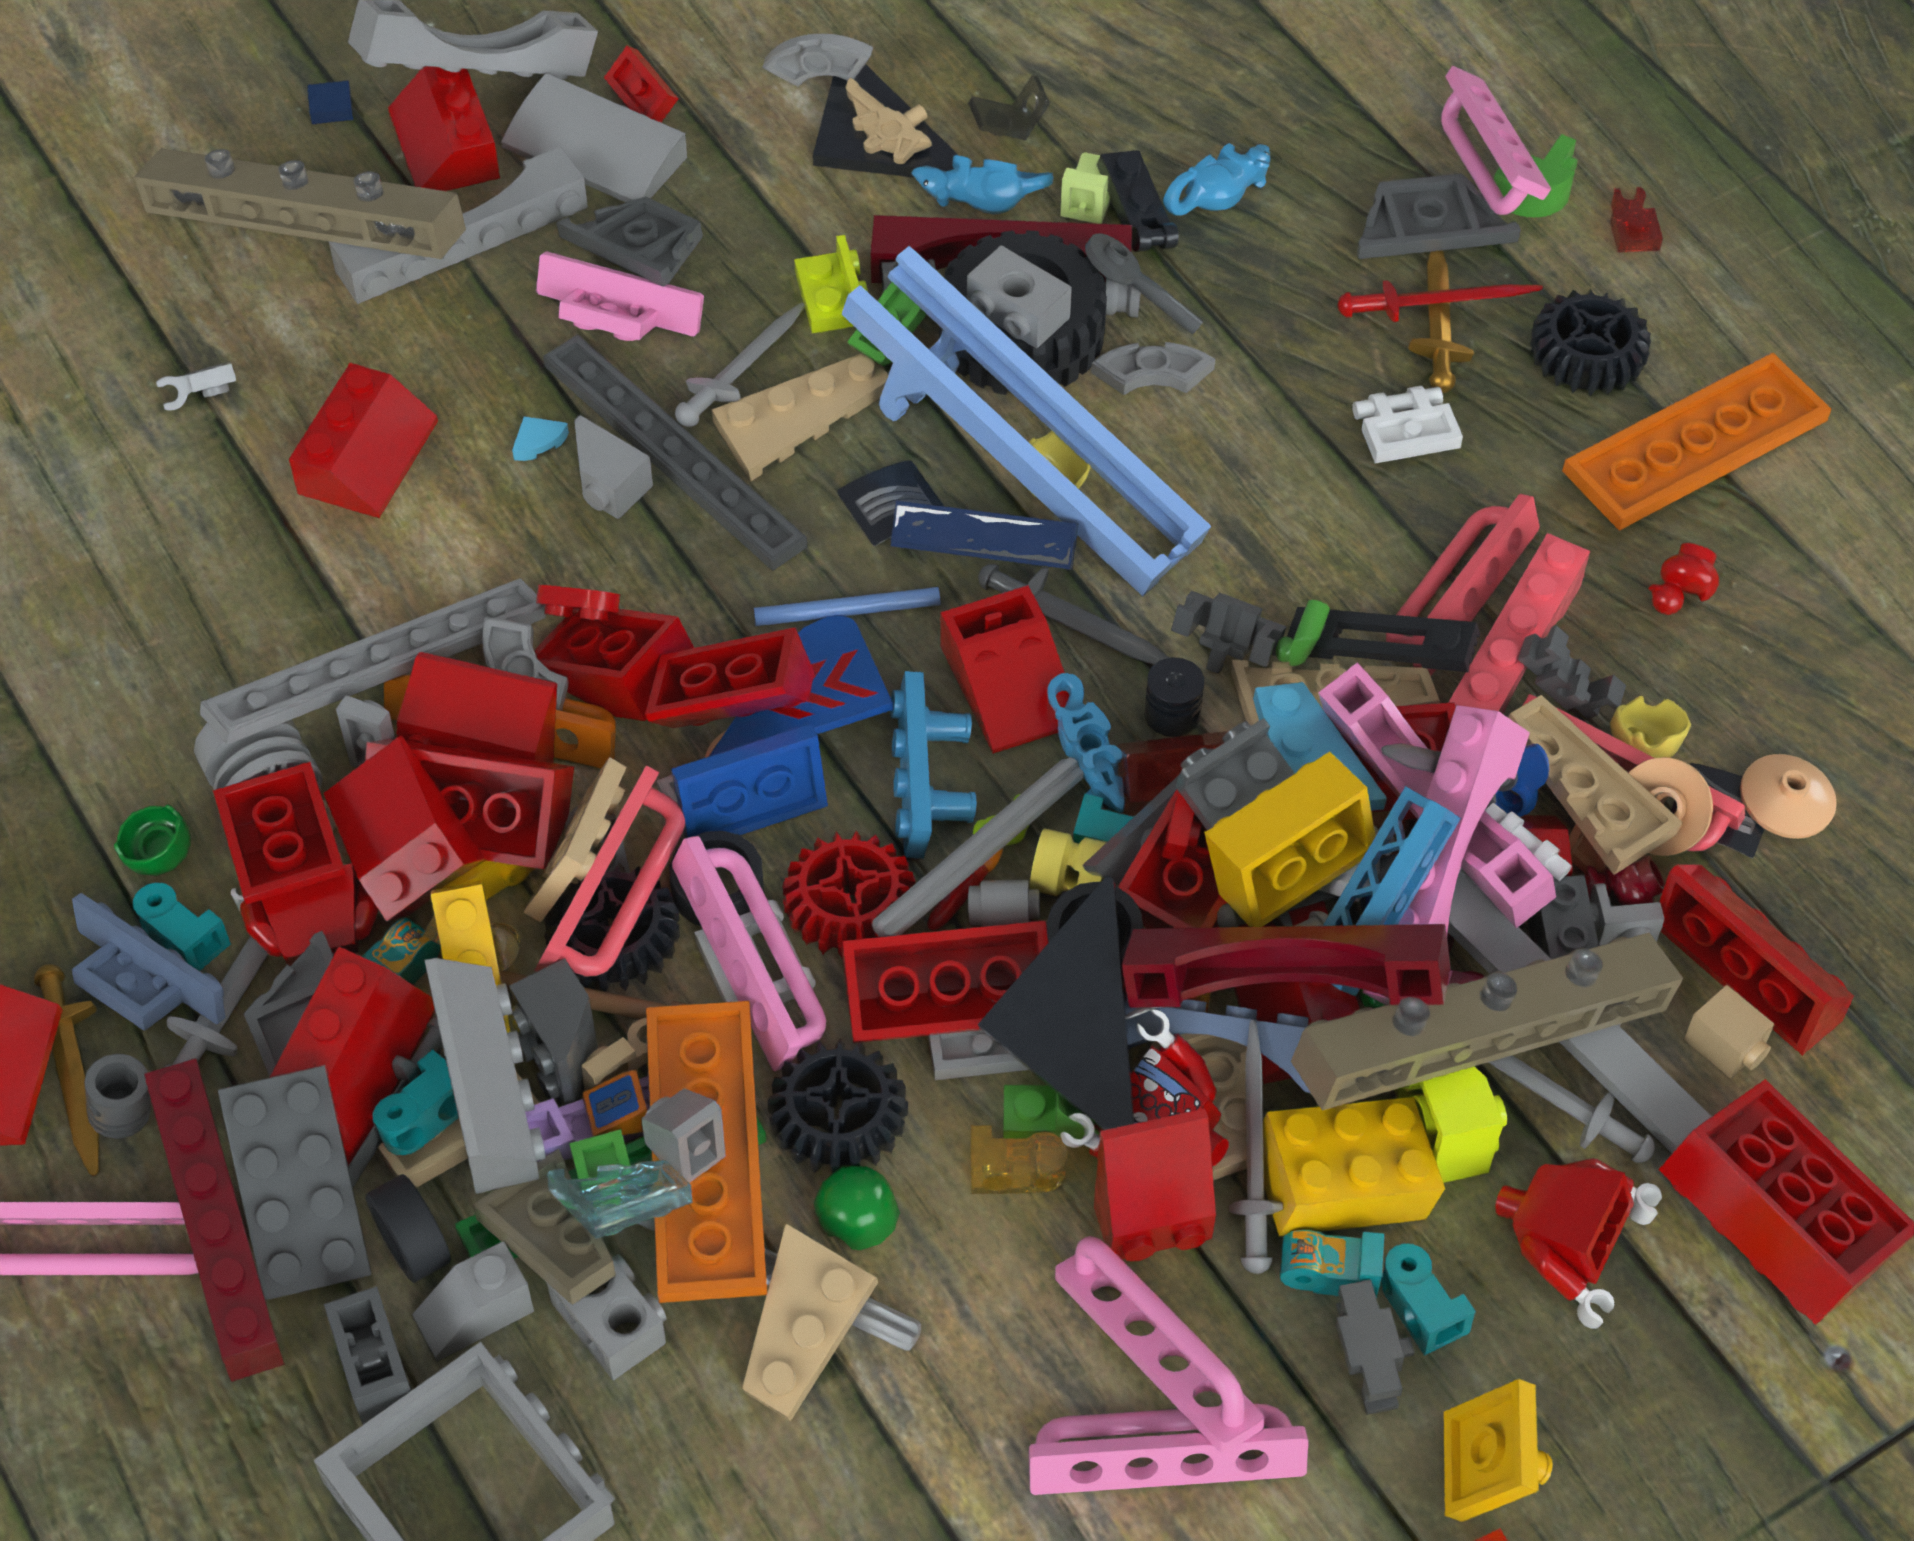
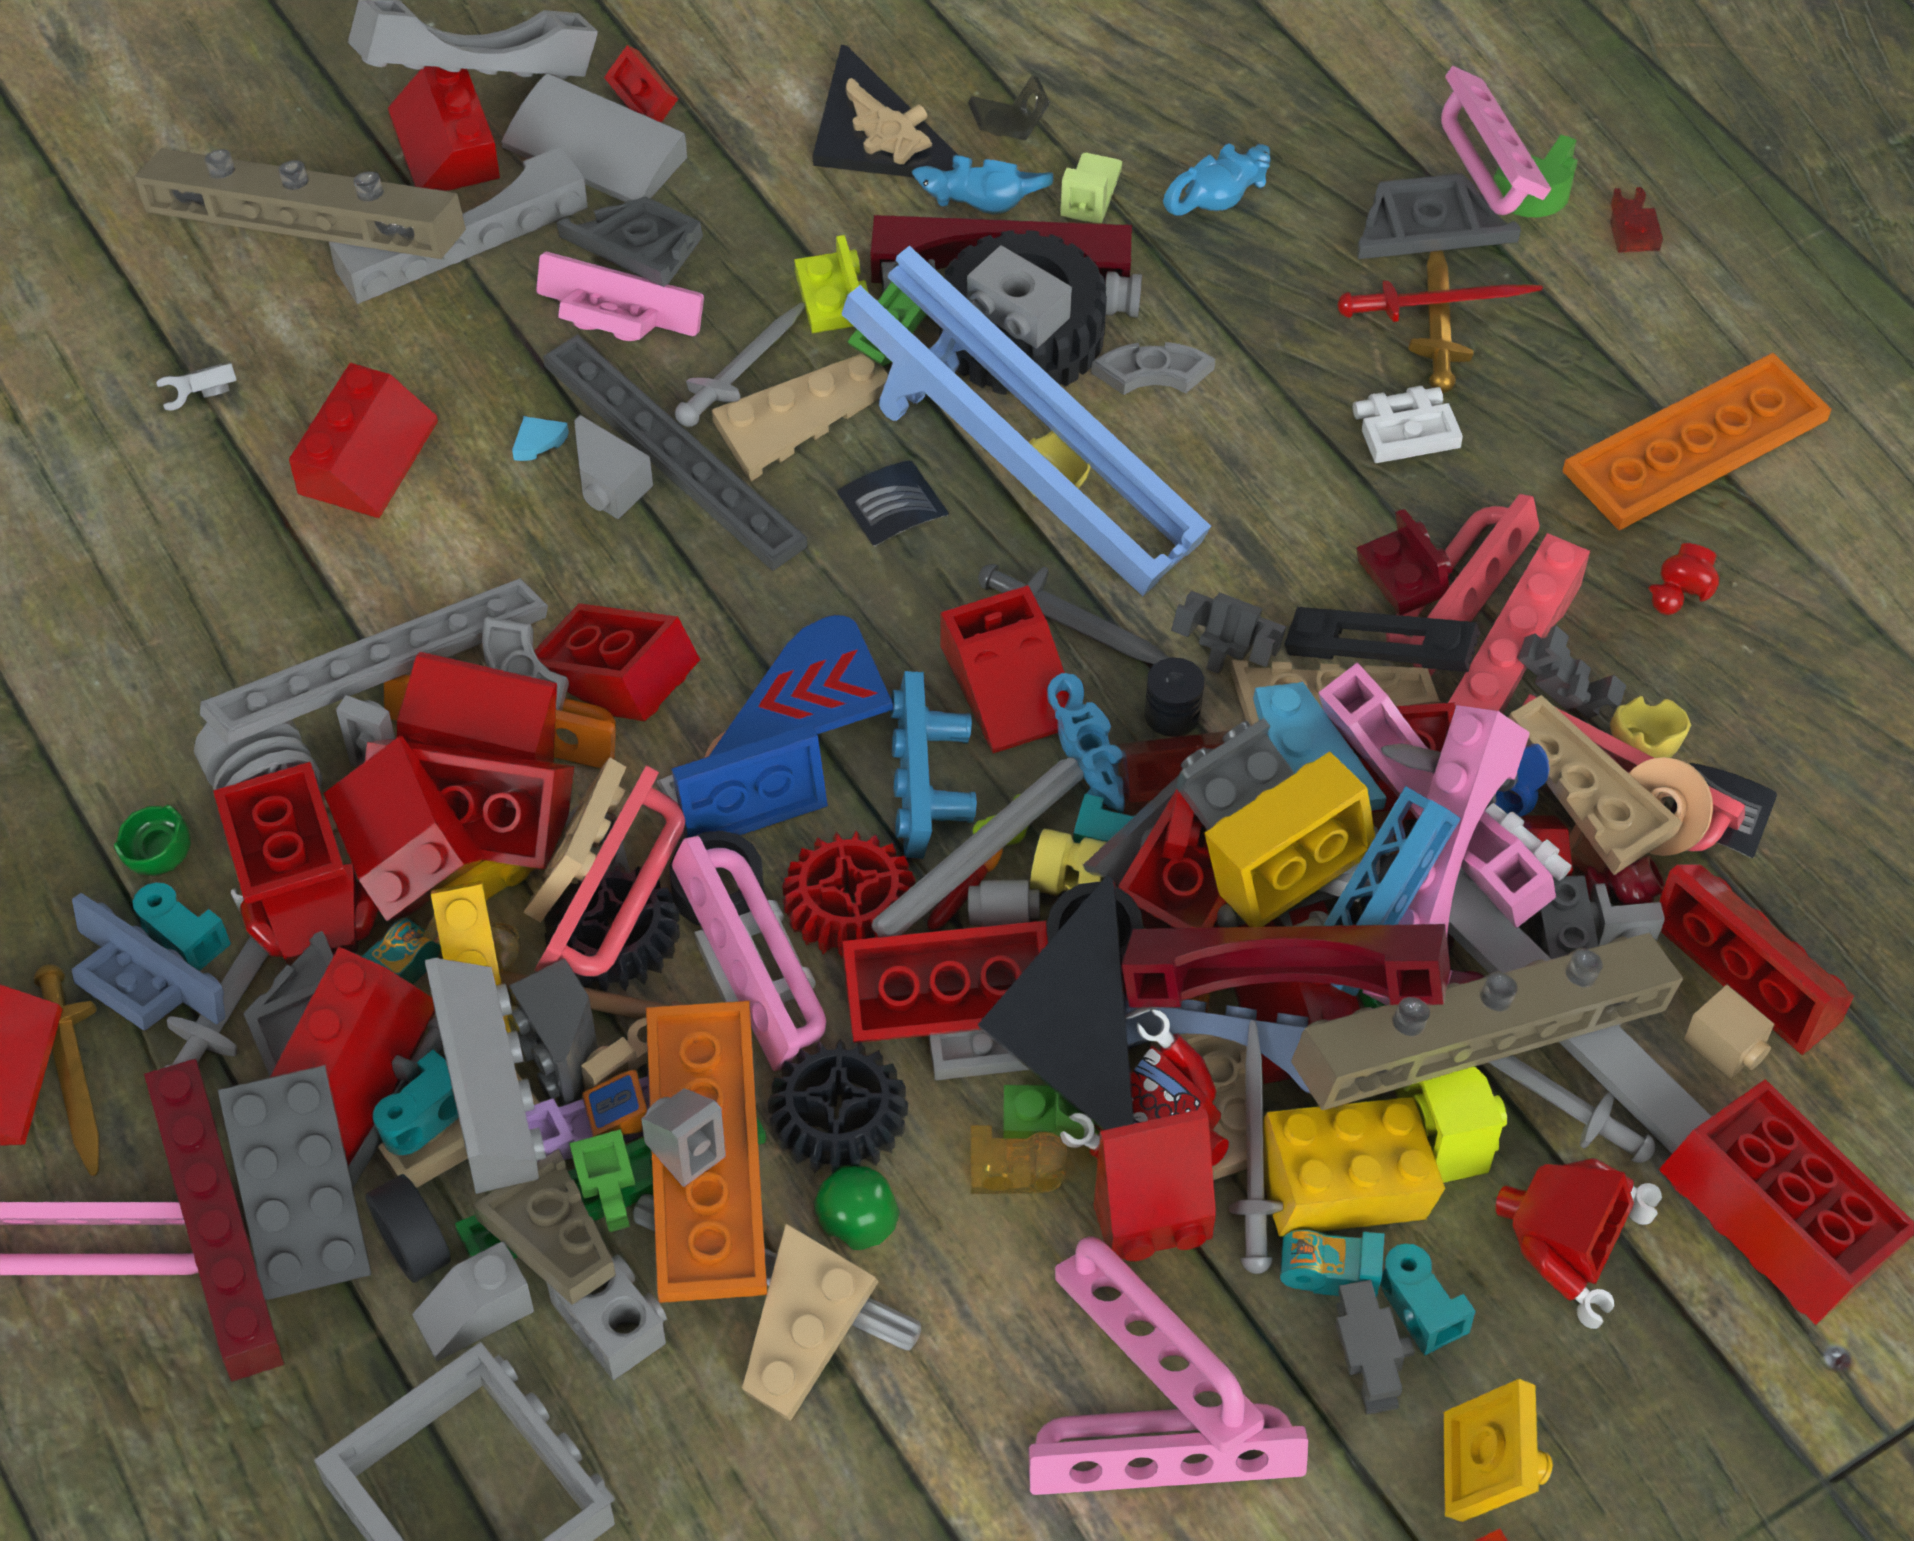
dark grey piece [84,1054,151,1139] -> none
dark blue tile [307,80,353,124] -> none
dark grey brick [324,1286,411,1425] -> none
red plate [536,585,621,621] -> none
clear light blue wing [547,1160,693,1239] -> none
red slope [645,627,814,729] -> none
medium blue bar [754,587,940,626] -> none
light grey tile [762,34,873,87] -> none
dark blue tile [890,500,1079,570] -> none
dark grey piece [1085,233,1203,335] -> none
black plate [1097,150,1179,252] -> none
bright green arm [1276,600,1330,666] -> none
black gear [1530,288,1651,397] -> none
light nougat dish [1740,754,1837,839] -> none
none -> dark red bracket [1356,508,1452,616]

